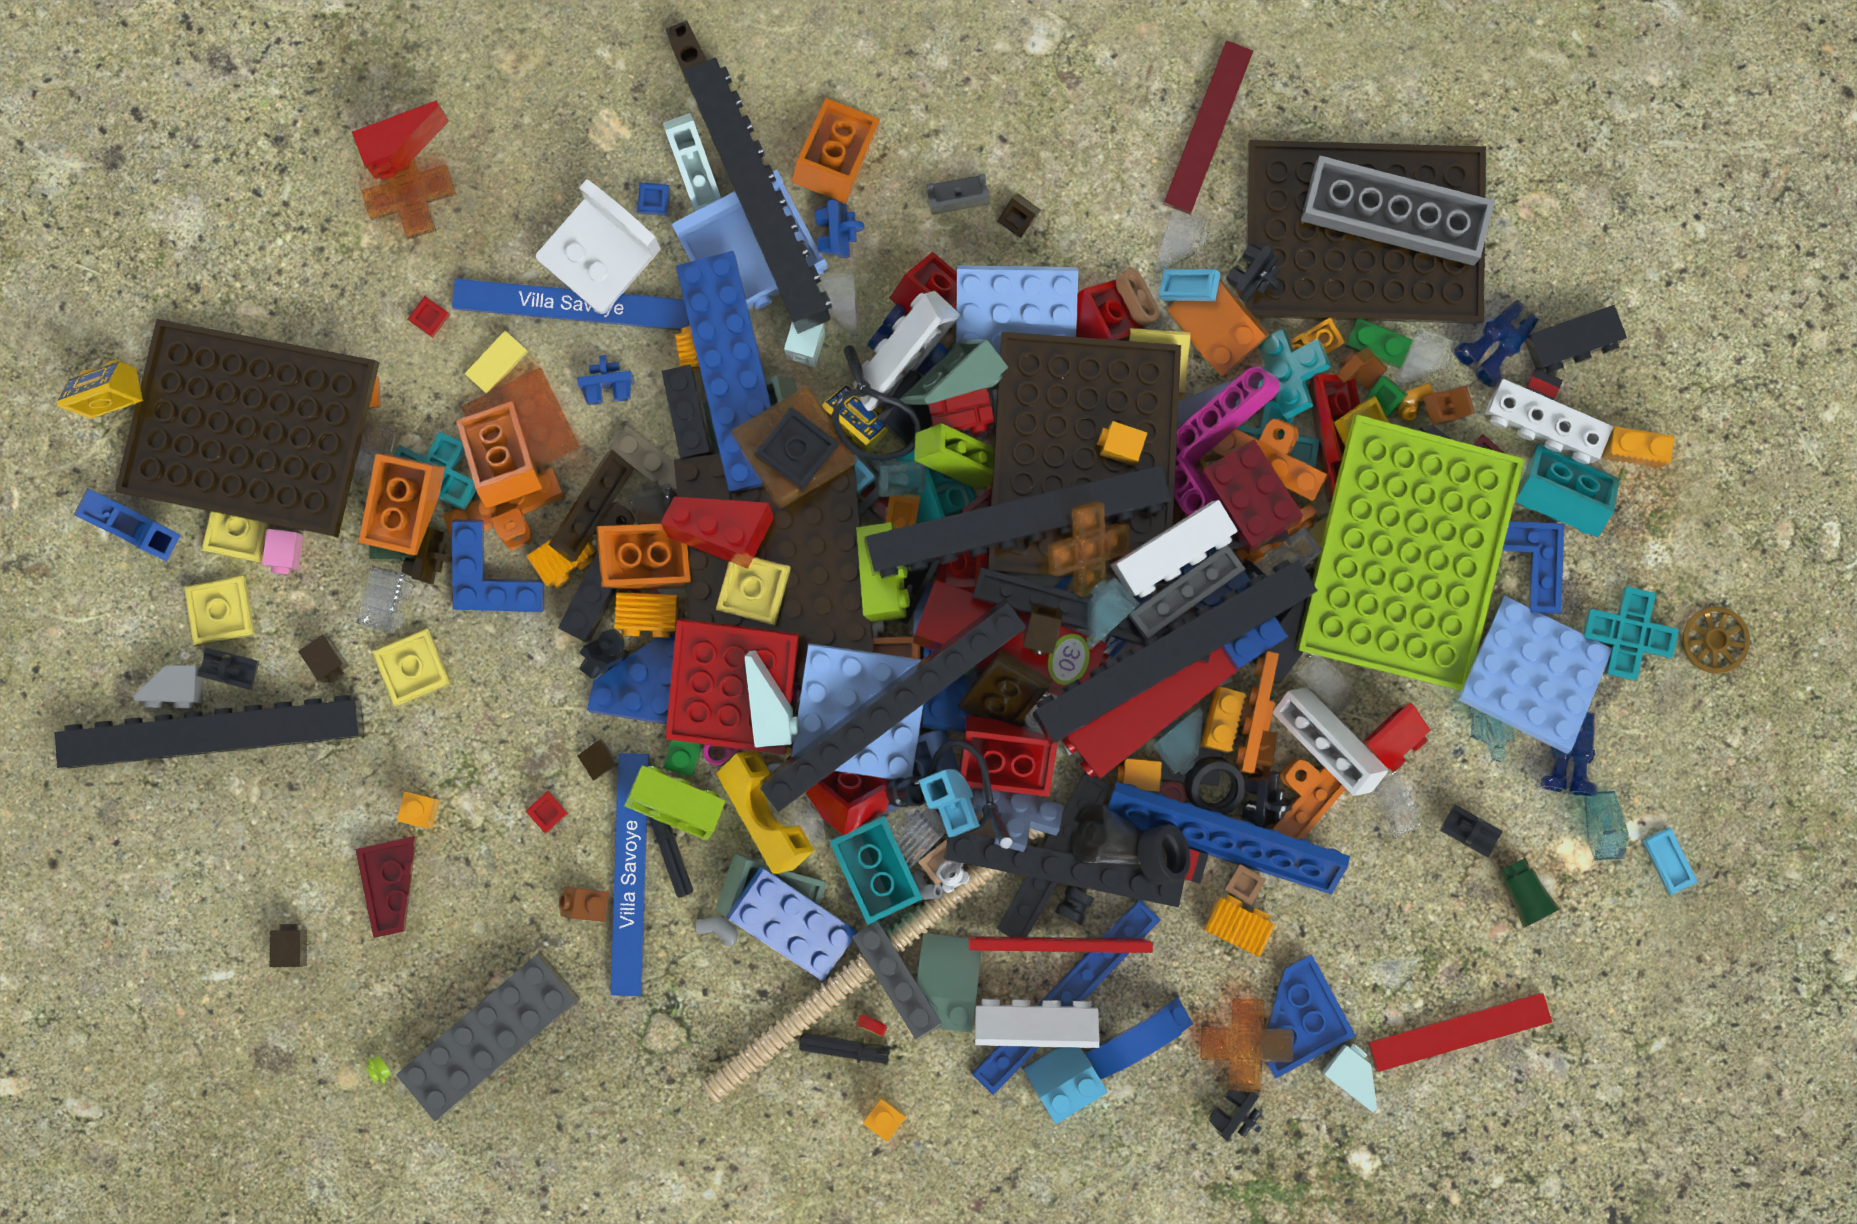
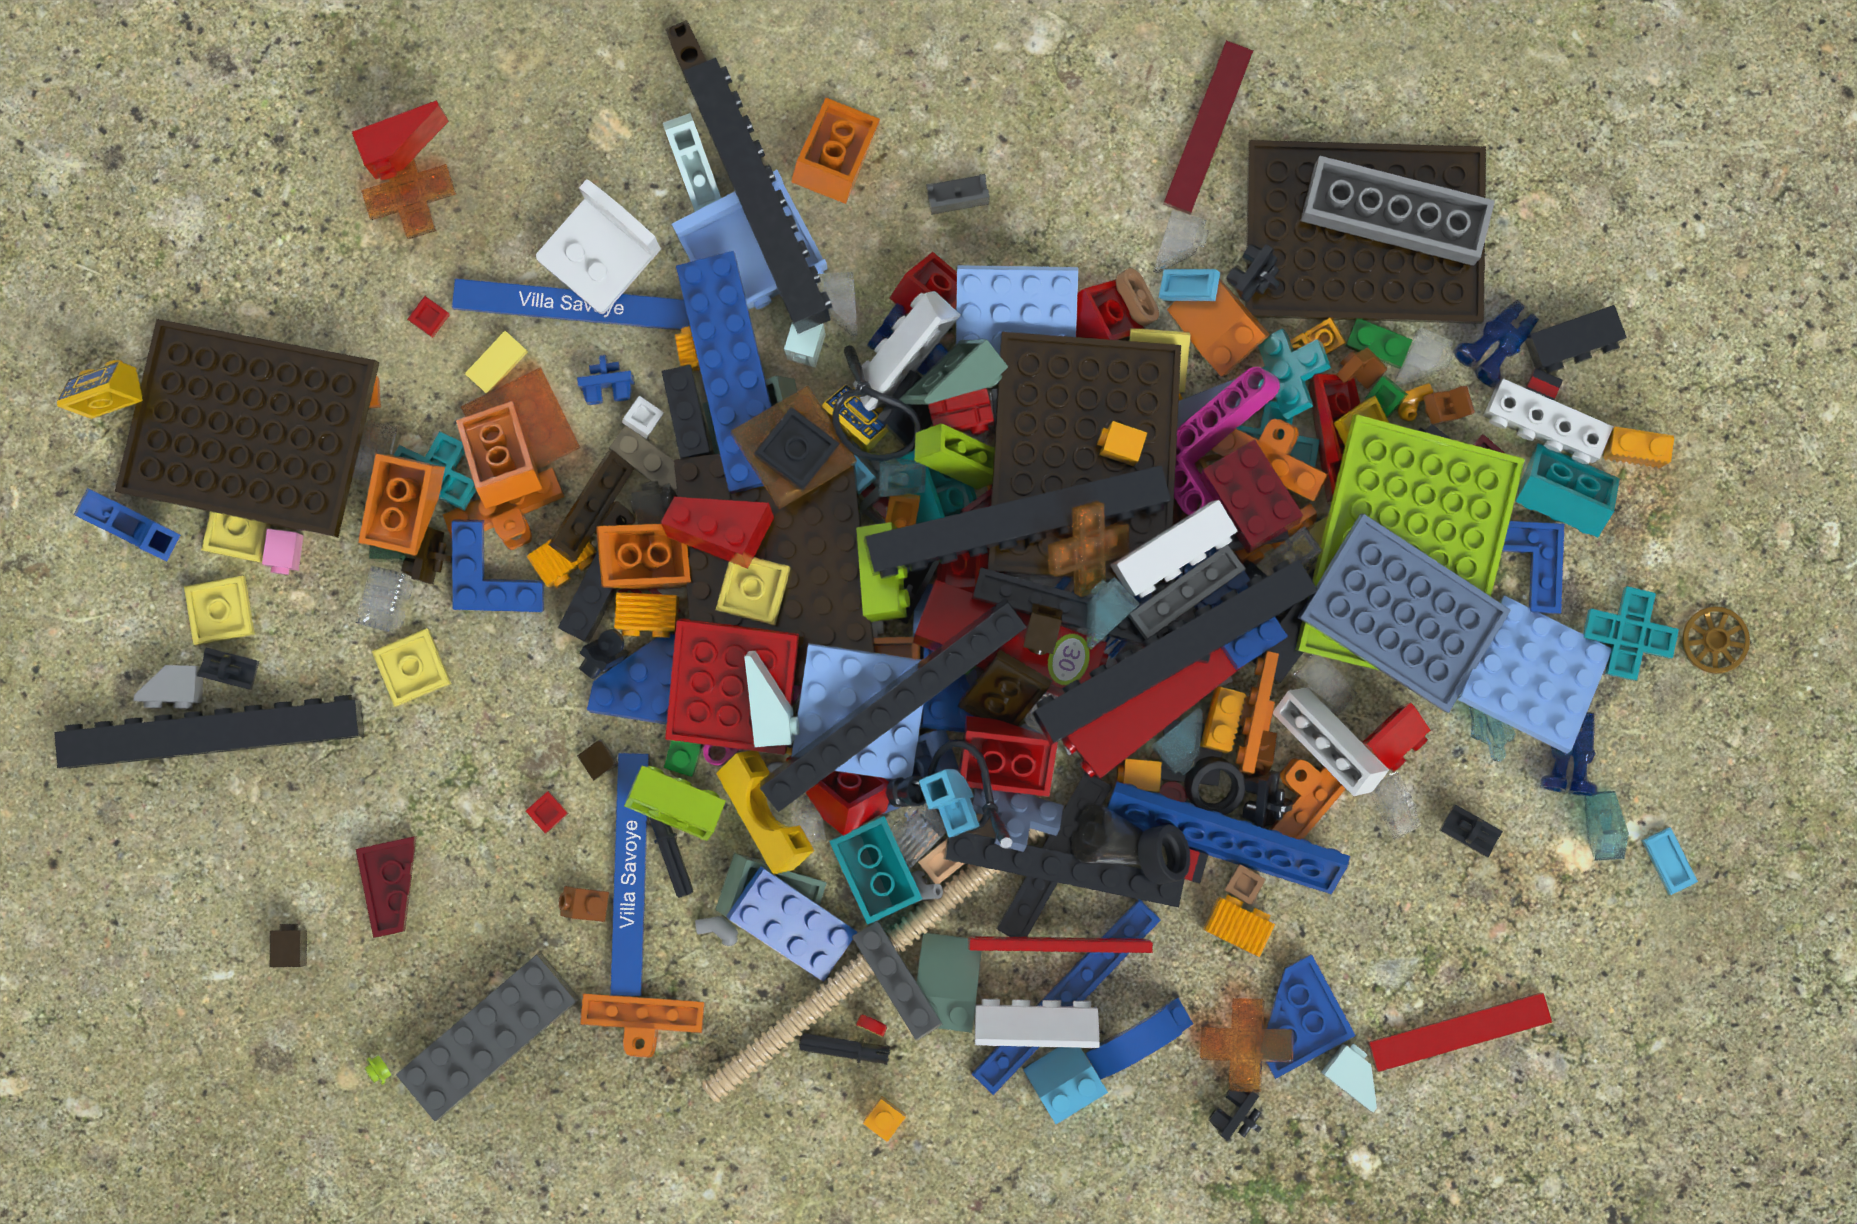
dark brown brick [298,634,349,683] -> none
light orange brick [397,792,440,829] -> none
blue tile [637,182,670,216] -> none
blue hips [815,199,864,258] -> none
white plate [936,860,970,893] -> none
dark brown slope [997,194,1041,238] -> none
black wheel [1055,885,1095,925] -> none
dark green plant [1499,858,1561,928] -> none
none -> orange plate [580,994,705,1058]
none -> white plate [622,396,664,439]
none -> sand blue plate [1298,514,1511,713]

